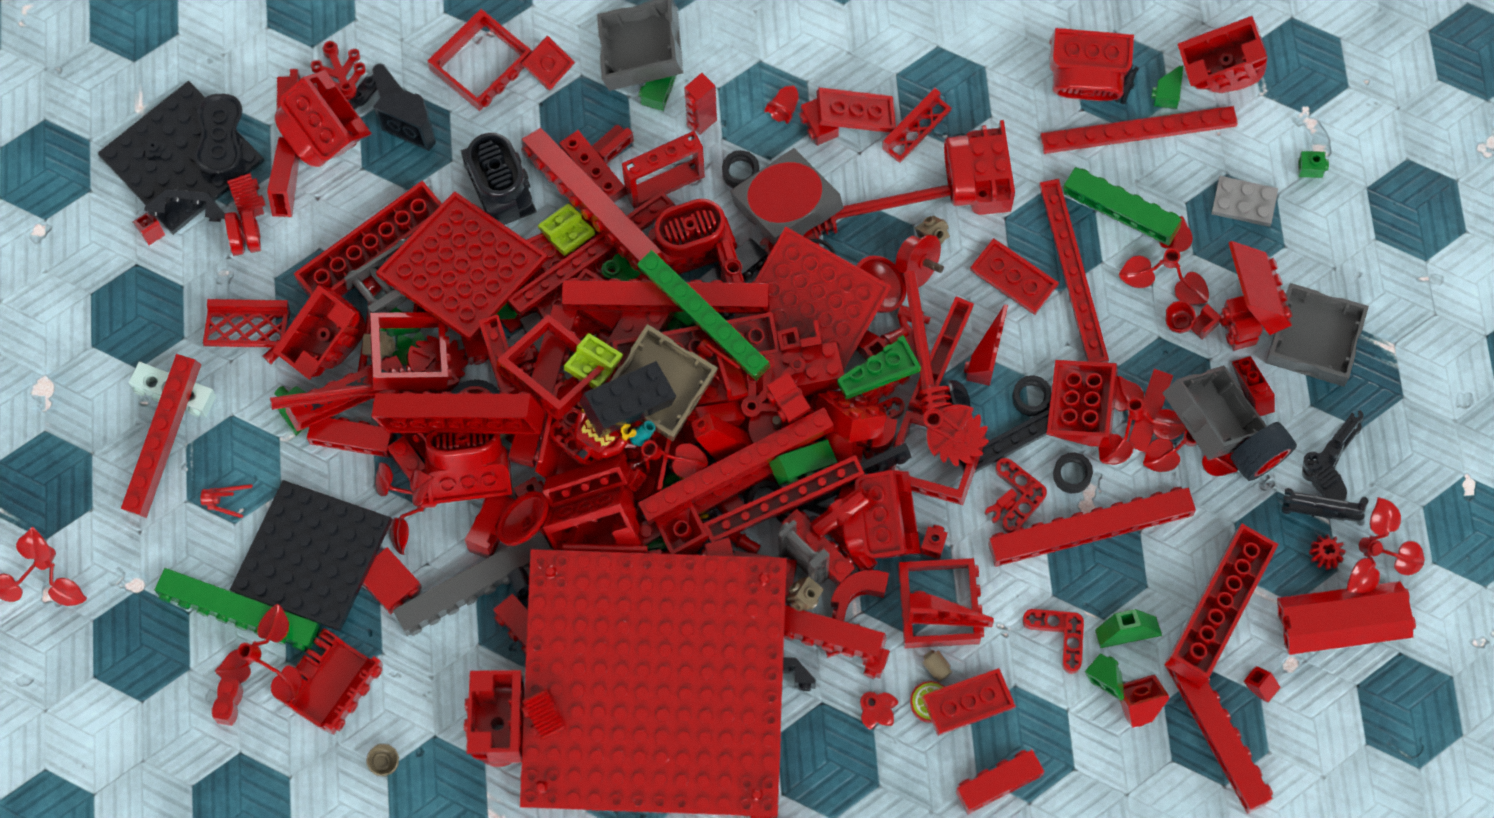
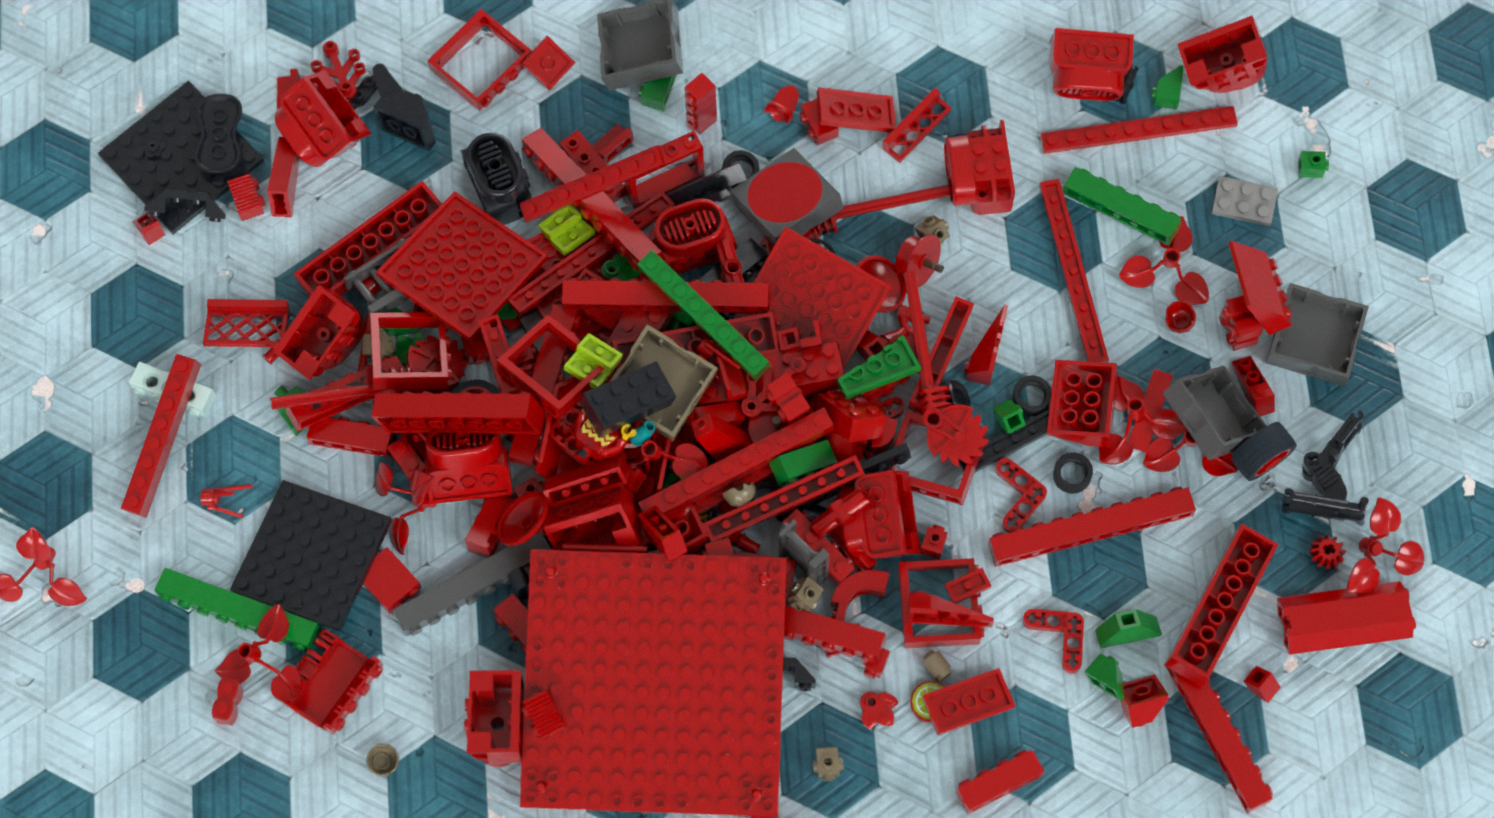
red wheel [224,208,262,256] -> none
red plate [970,238,1059,315] -> none
red plate [985,488,1017,523] -> none
red panel [1191,304,1222,340] -> none
none -> red plate [519,145,666,222]
none -> red brick [637,505,688,561]
none -> black bracket [667,162,747,206]
none -> dark tan hair [722,482,756,508]
none -> dark tan brick [813,747,844,781]
none -> red plate [944,567,992,604]
none -> green brick [992,399,1026,434]

